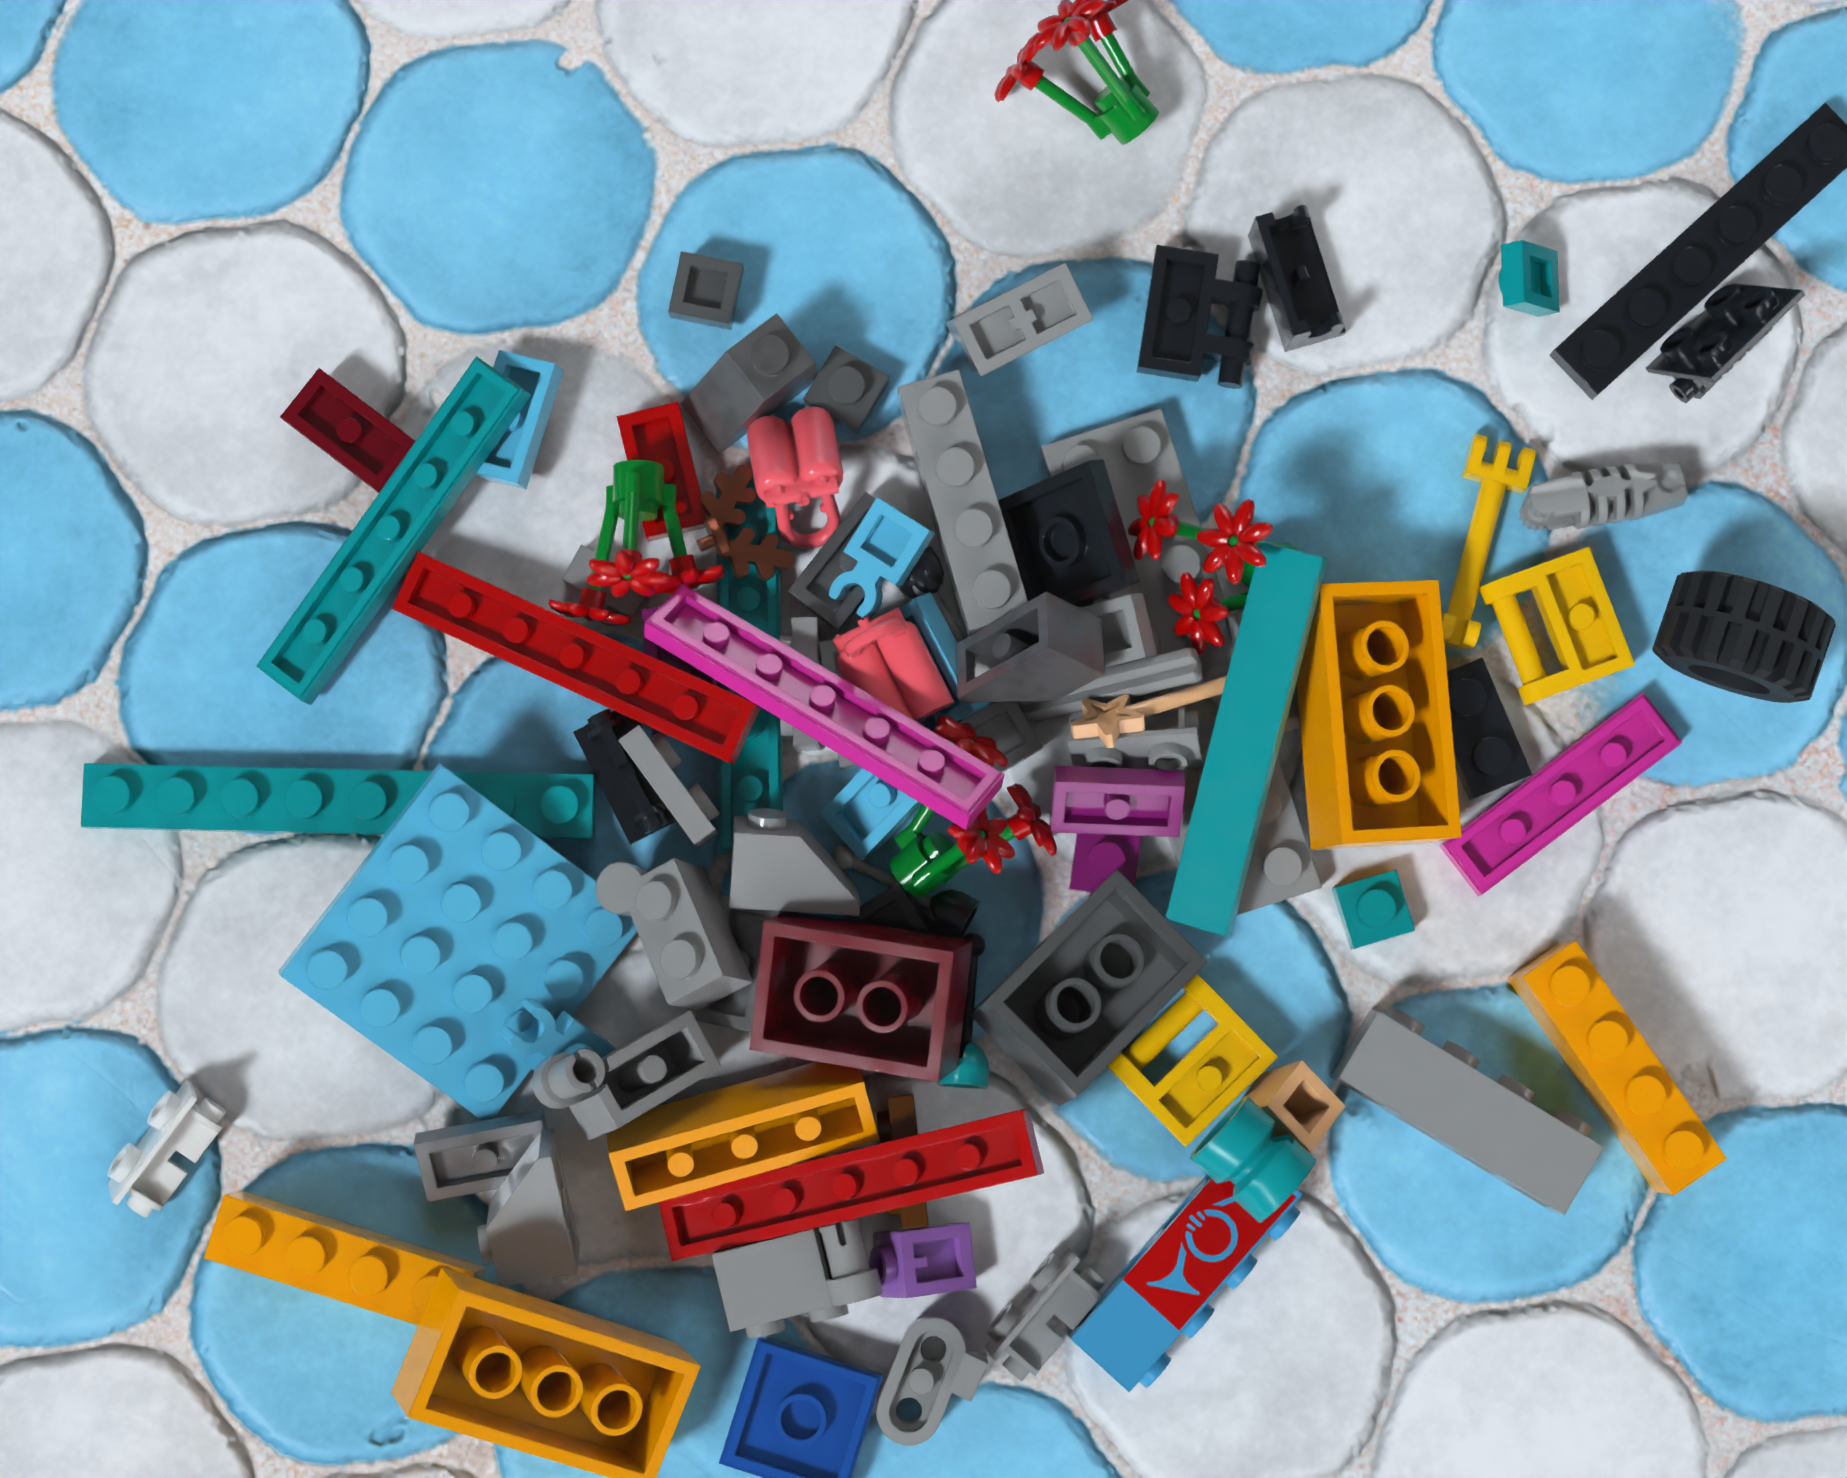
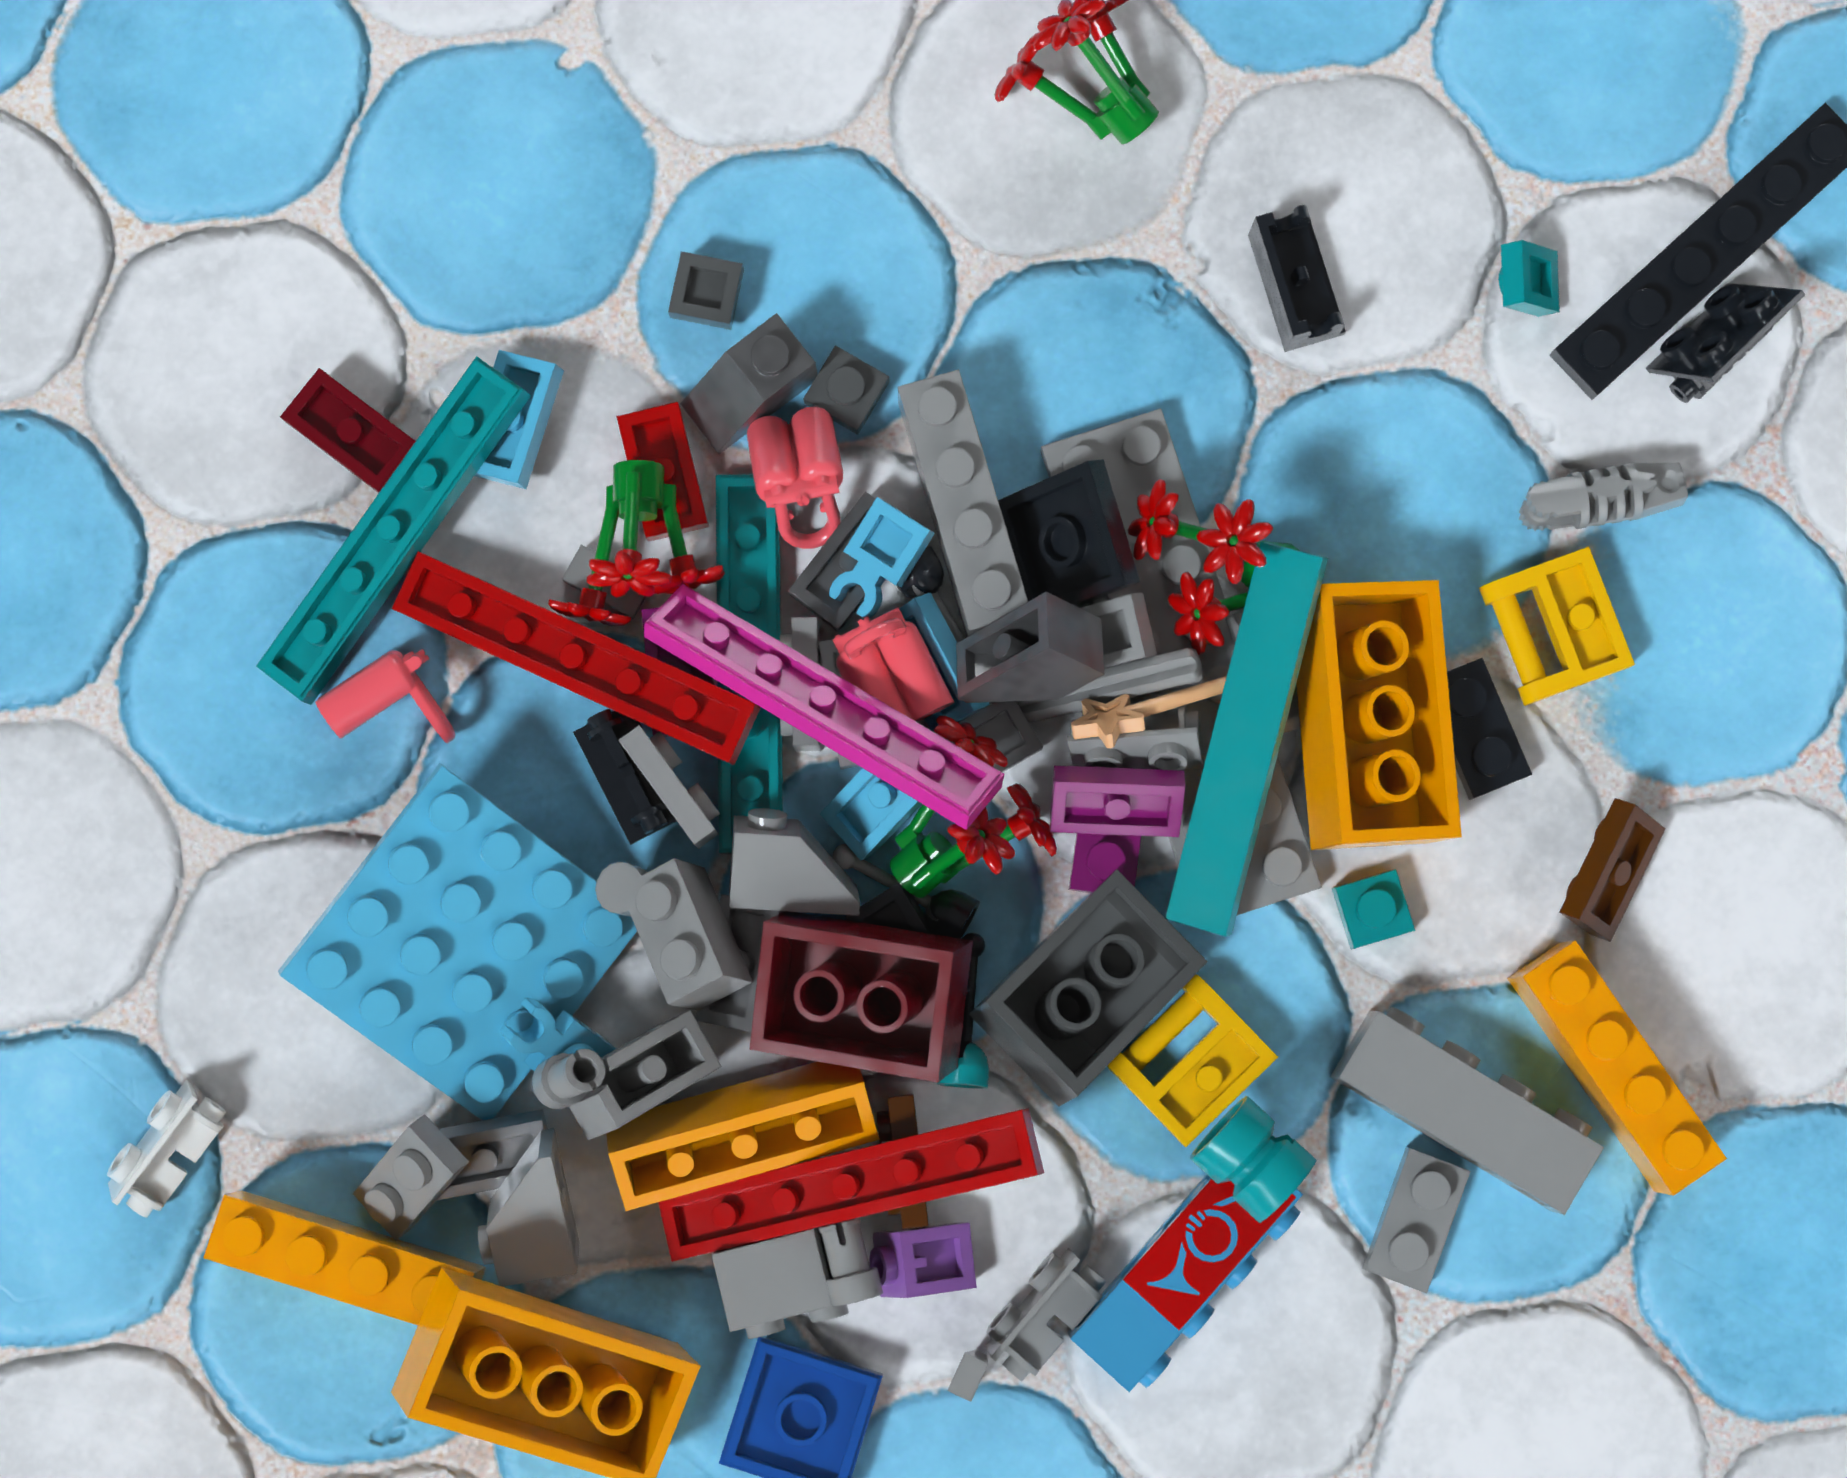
teal plate [81,763,596,840] -> none
copper animal [696,465,794,581] -> none
light grey plate [876,1315,966,1446] -> none
light grey hinge [945,262,1094,377] -> none
black plate [1136,245,1263,389] -> none
light nougat brick [1241,1060,1346,1153] -> none
dark pink tile [1439,692,1683,896] -> none
yellow hinge [1442,433,1536,649] -> none
black tyre [1652,571,1836,703] -> none
none -> coral piece [315,649,455,744]
none -> light grey plate [353,1114,469,1241]
none -> light grey plate [1362,1147,1471,1293]
none -> reddish brown plate [1559,798,1666,942]

